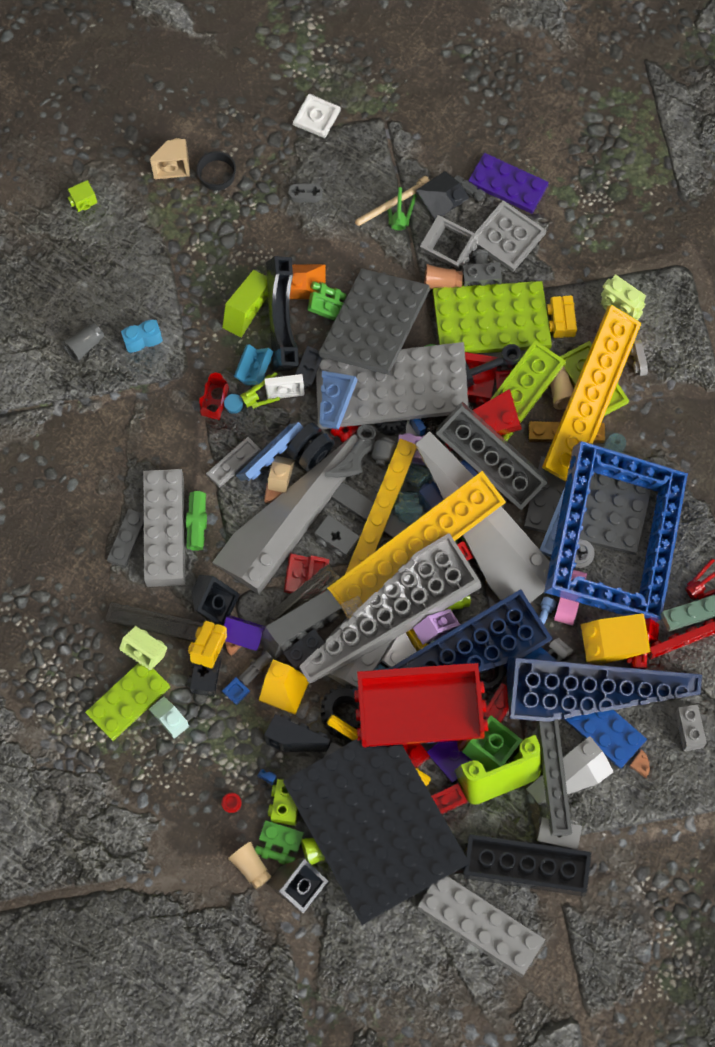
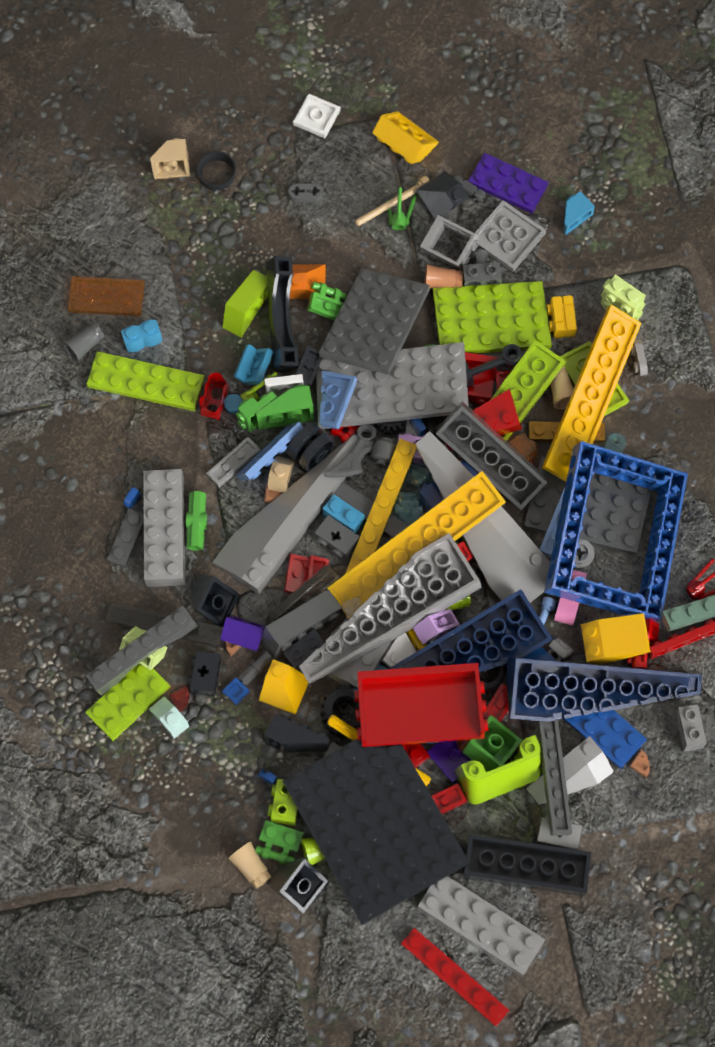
lime brick [67,180,97,212] -> none
yellow brick [188,621,227,668] -> none
red plate [221,793,242,813] -> none
none -> clear orange tile [68,276,145,316]
none -> dark grey arch [86,606,197,695]
none -> lime plate [87,351,205,411]
none -> blue tile [123,487,142,509]
none -> clear red tile [170,686,190,712]
none -> bright green plate [235,391,277,433]
none -> bright green slope [256,385,314,430]
none -> dark azure brick [323,494,365,534]
none -> yellow slope [372,111,439,164]
none -> red plate [401,928,510,1027]
none -> clear orange brick [508,432,537,463]
none -> dark azure slope [563,191,595,235]

